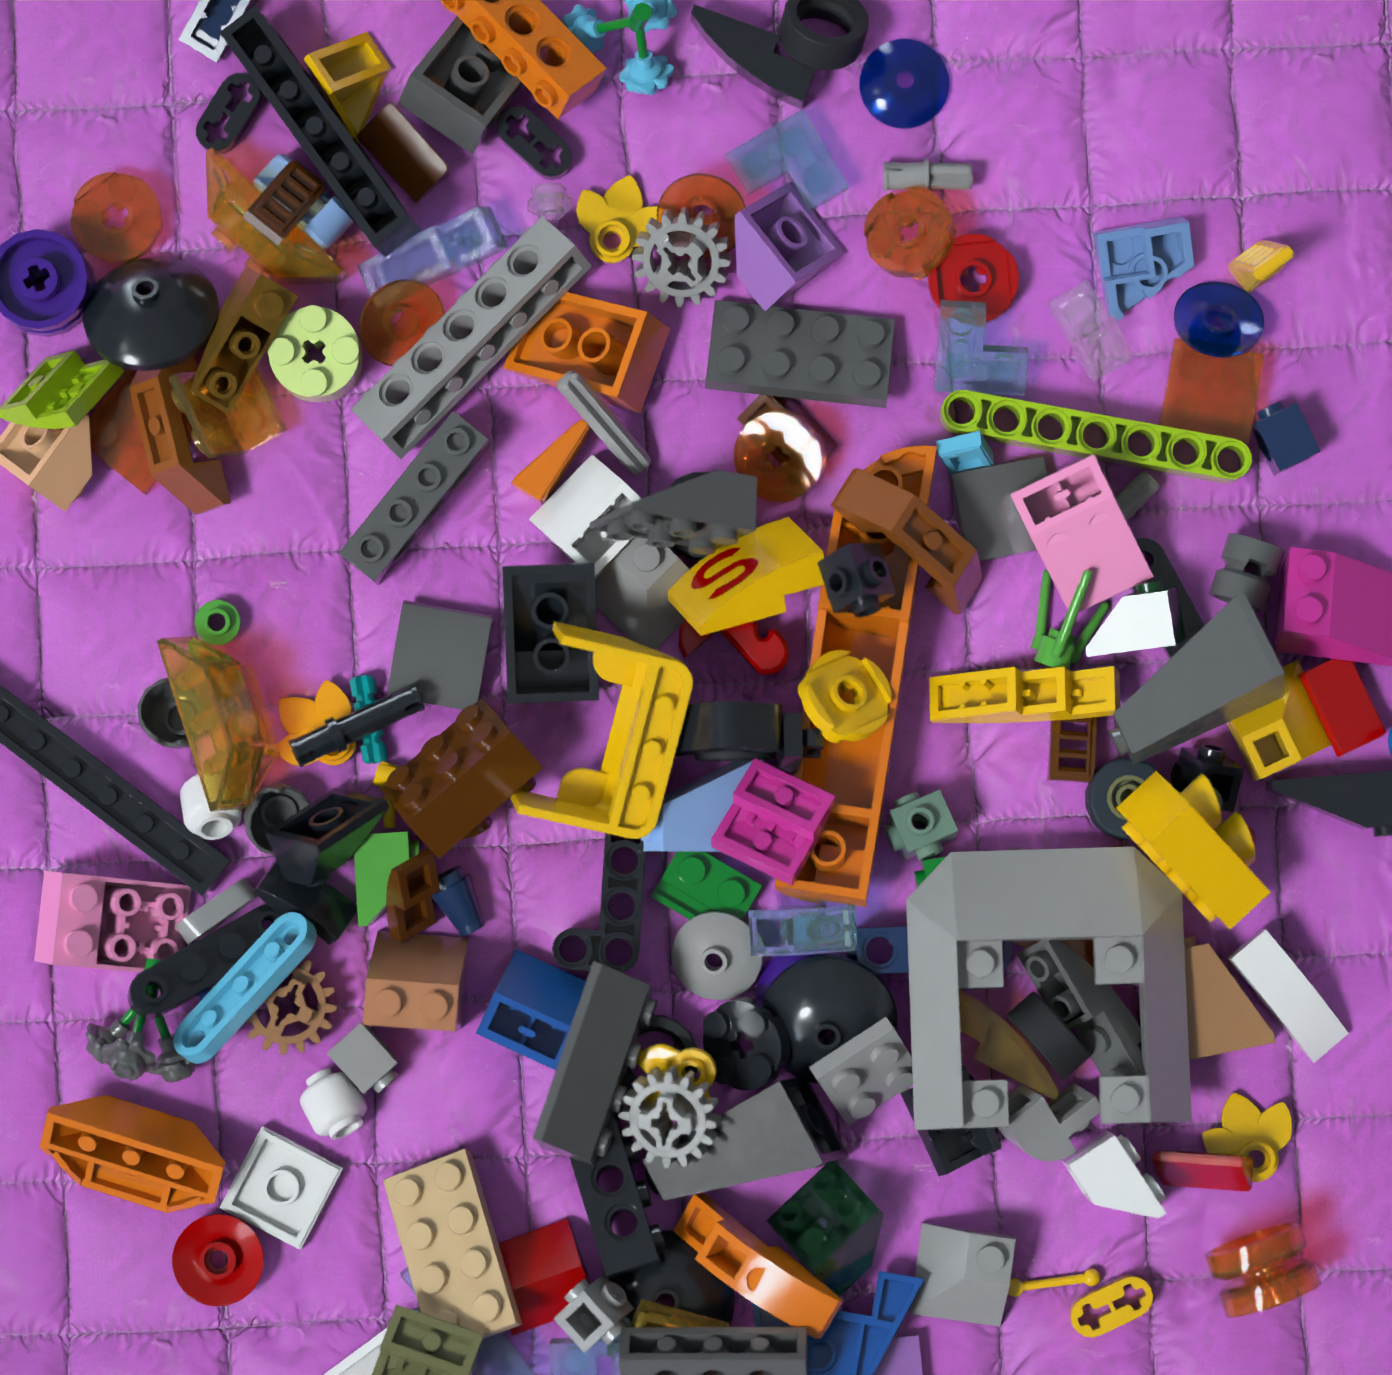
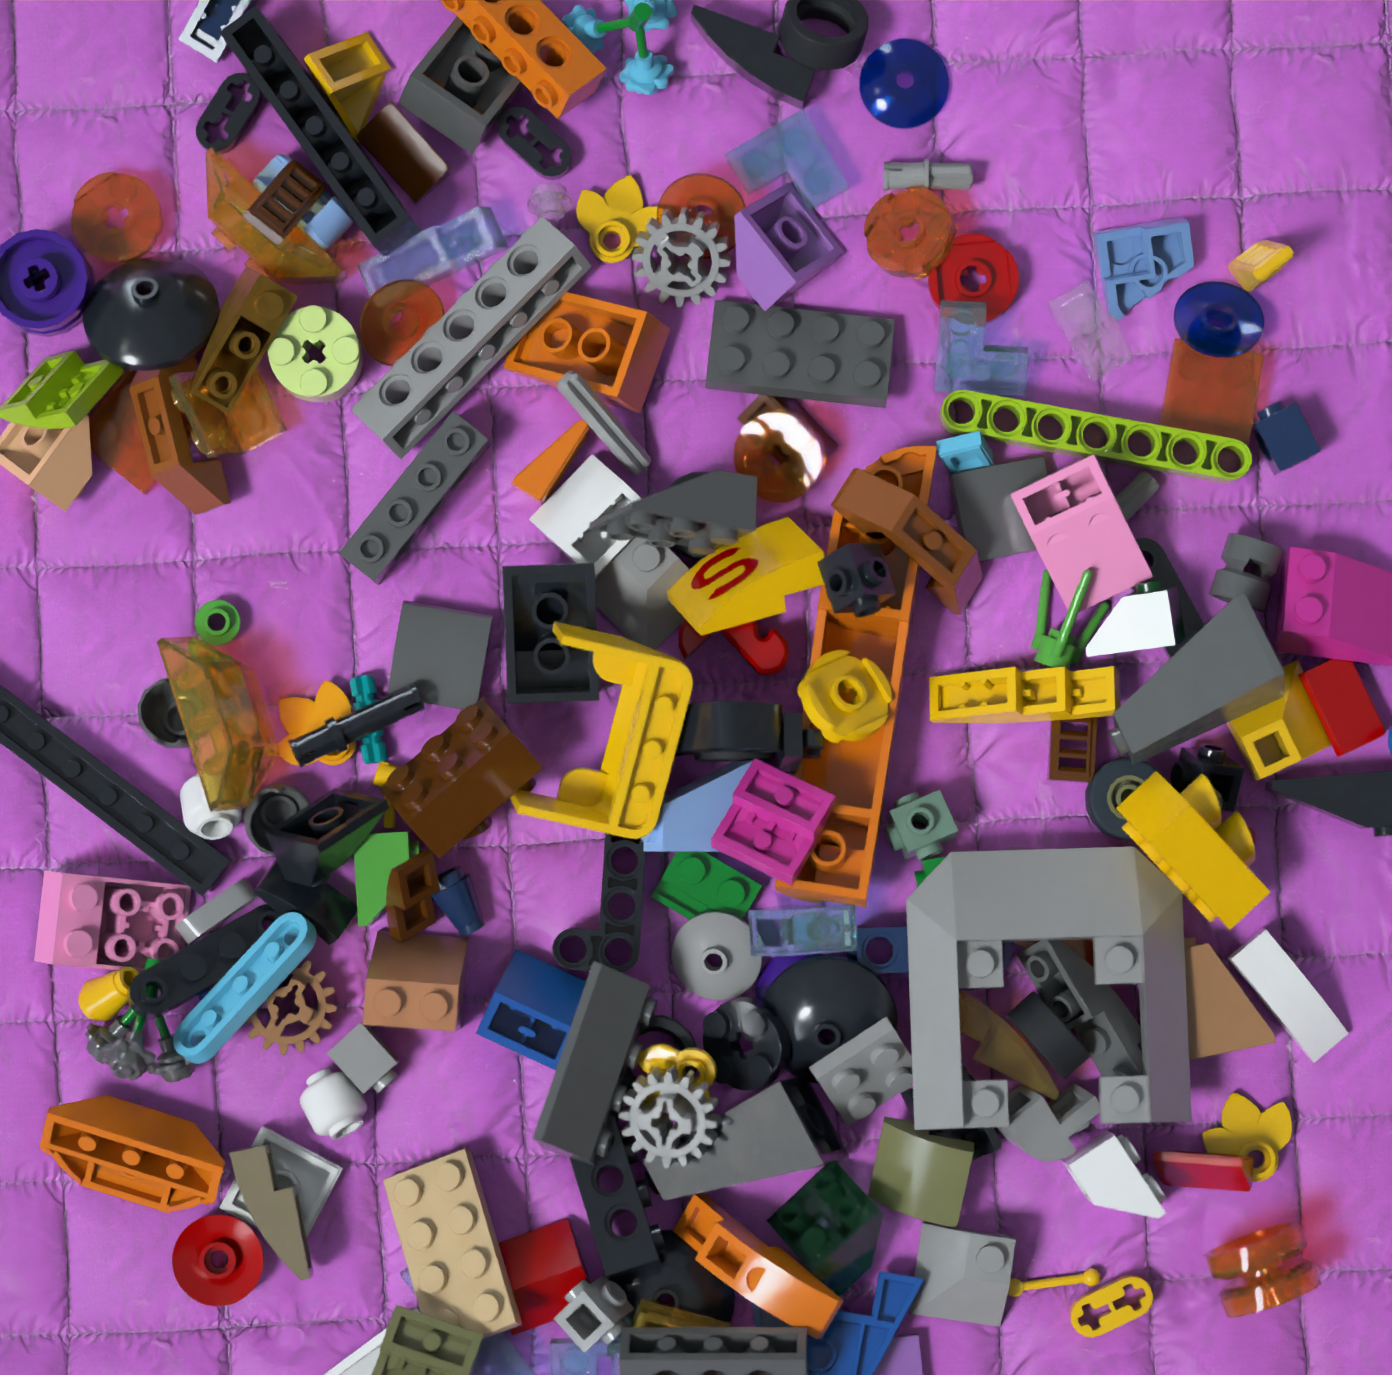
none -> yellow cone [78,967,139,1021]
none -> dark tan slope [229,1143,314,1280]
none -> olive slope [868,1116,974,1228]

